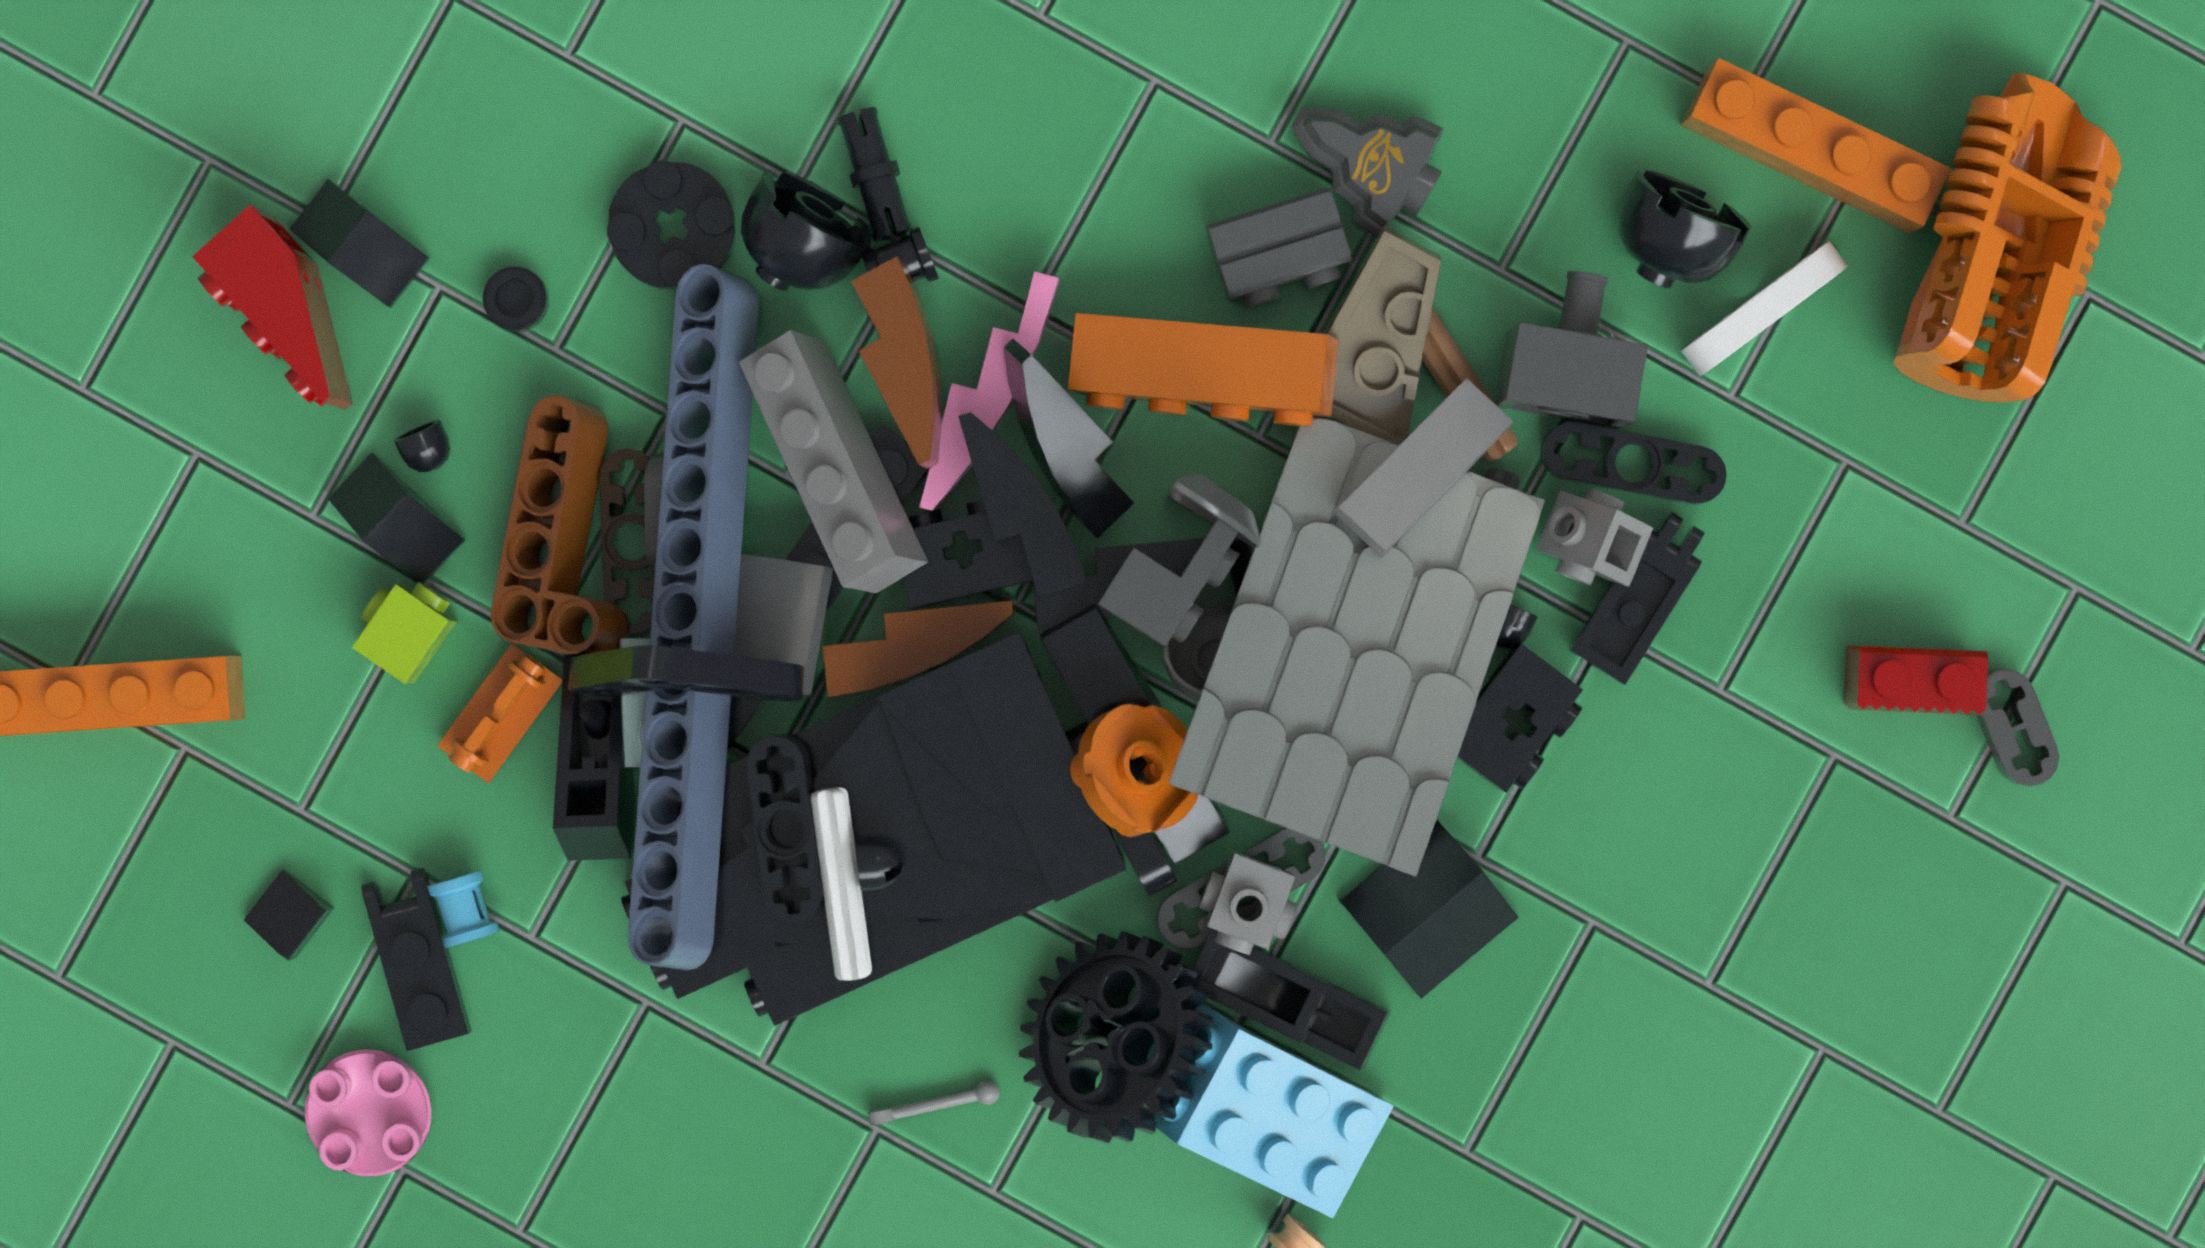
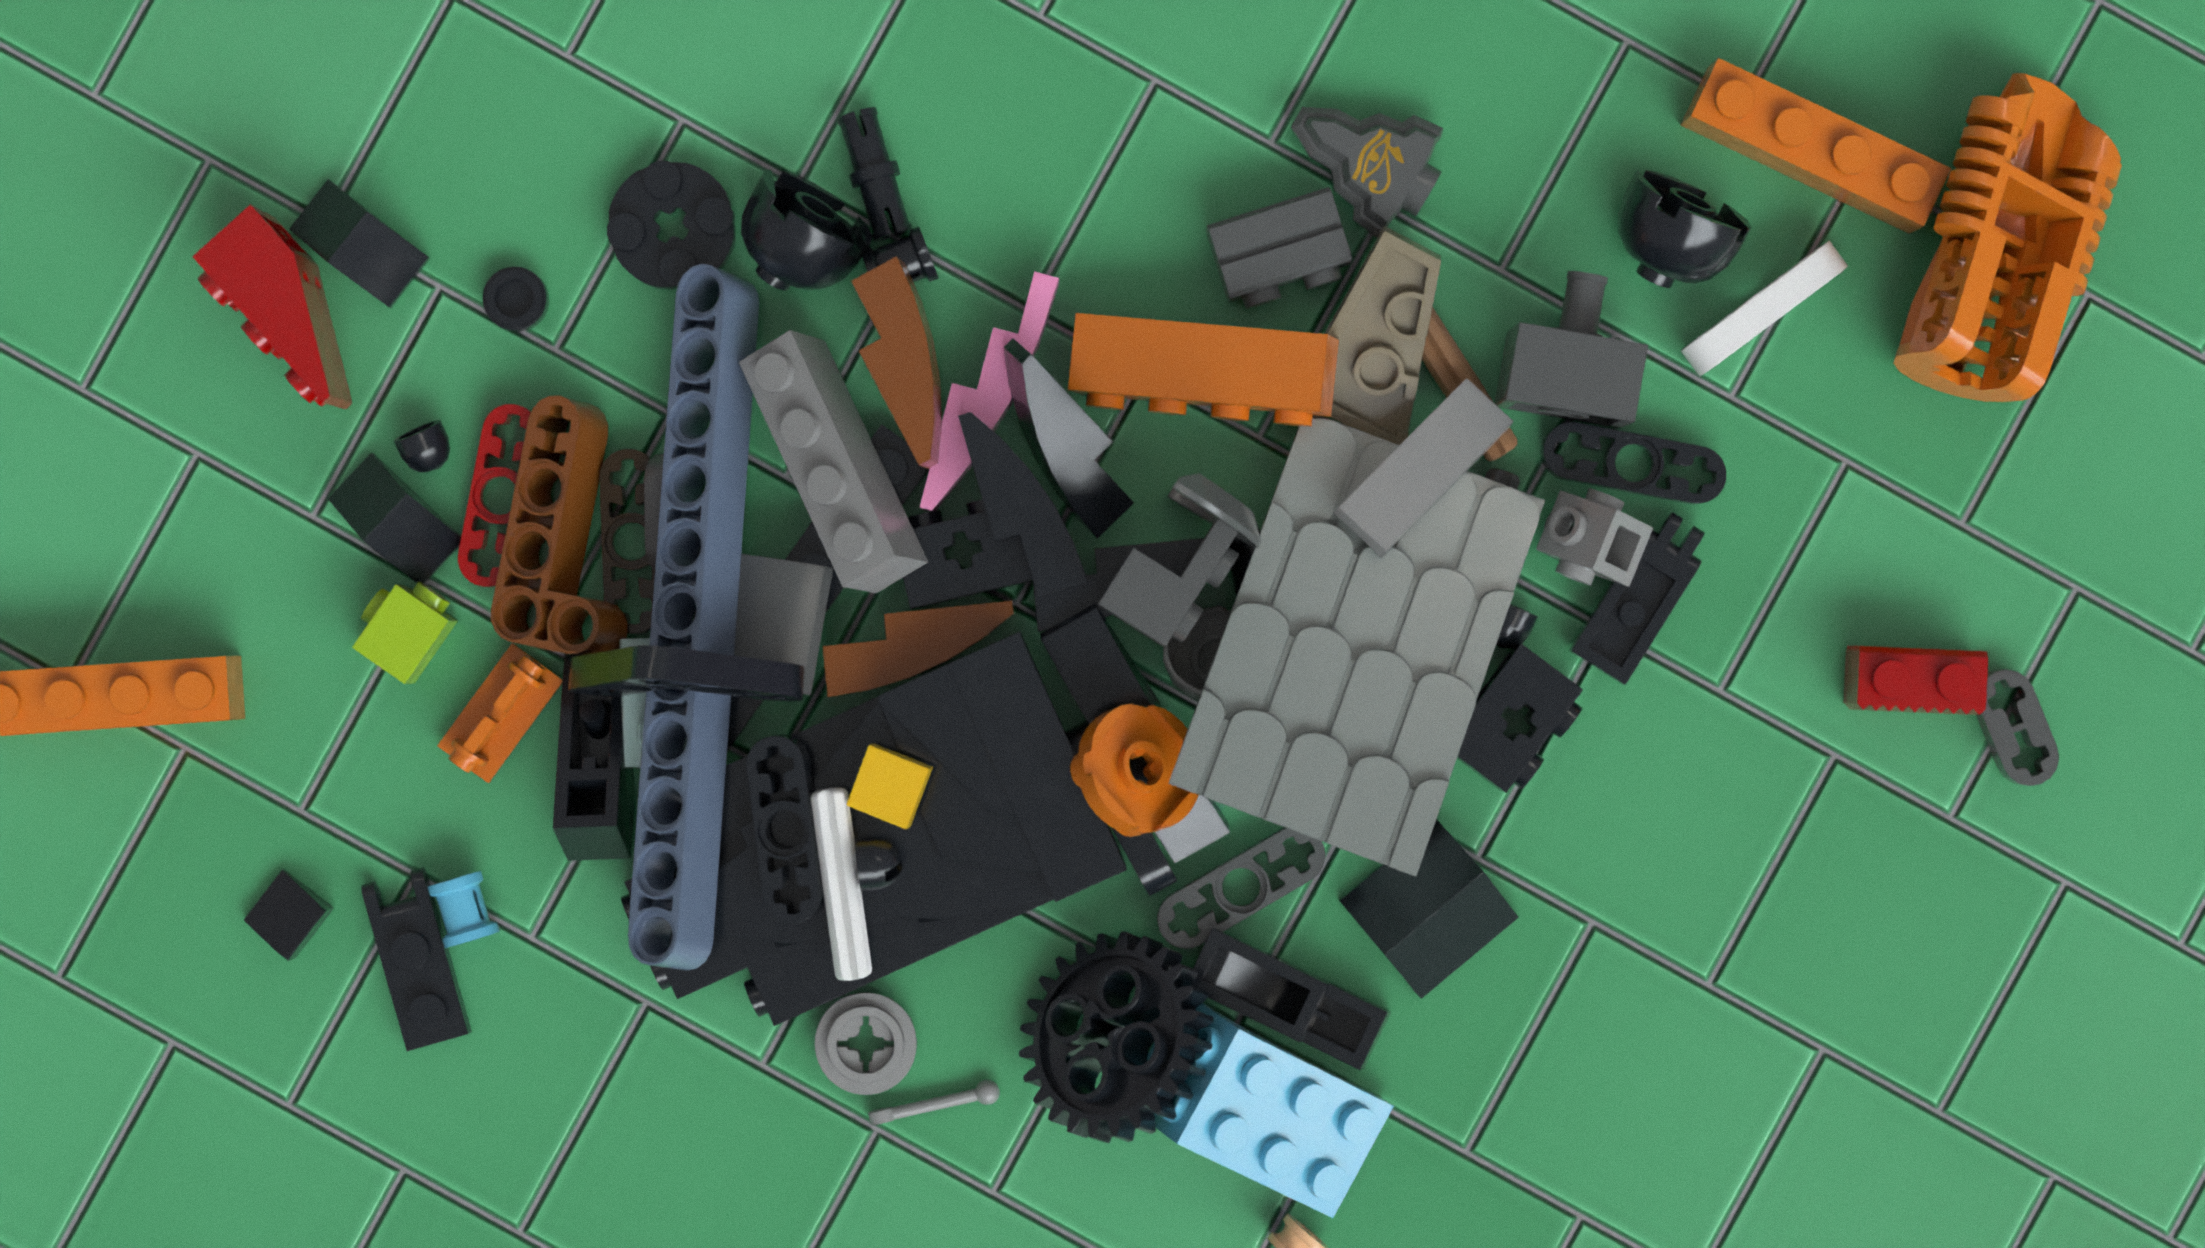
bright pink dish [305,1049,432,1176] -> none
light grey brick [1199,851,1297,955] -> none
none -> red beam [458,404,531,587]
none -> light grey gear [815,992,917,1095]
none -> yellow tile [846,743,933,829]

